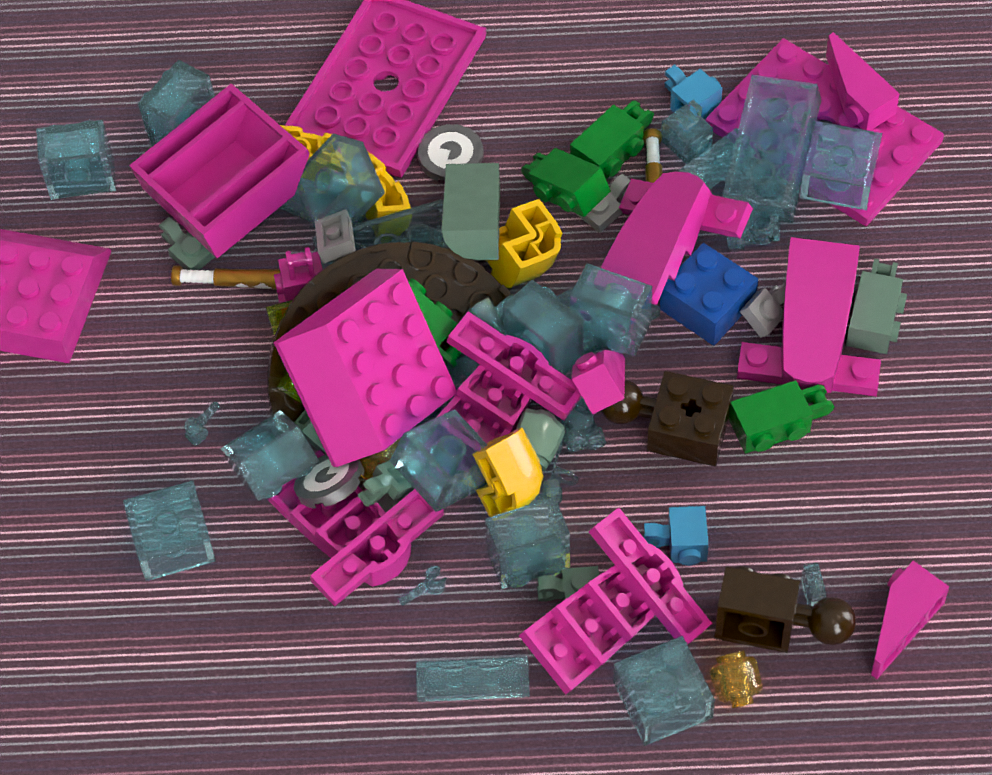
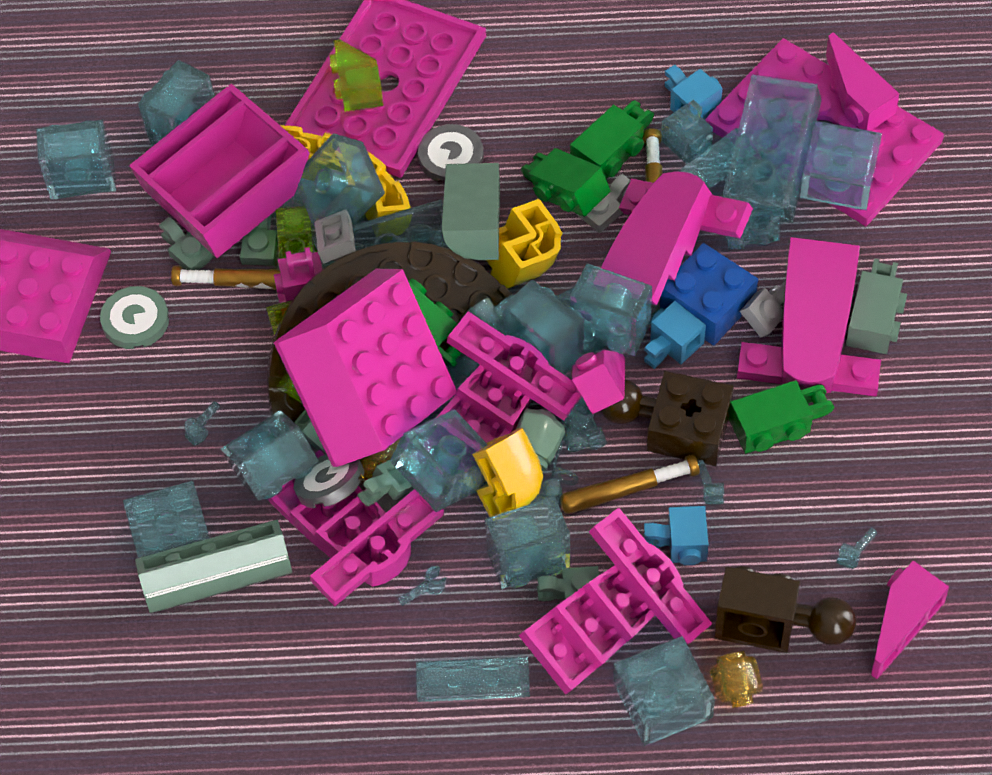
clear light blue tile [801,562,827,606] -> none
none -> sand green tile [100,286,169,349]
none -> sand green brick [135,519,292,614]
none -> sand green plate [240,215,279,266]
none -> clear neon green slope [276,205,315,259]
none -> clear neon green slope [329,40,383,111]
none -> pearl gold piece [560,455,700,514]
none -> dark azure brick [644,301,706,369]
none -> clear light blue hand [697,460,724,504]
none -> clear light blue hand [836,528,877,569]

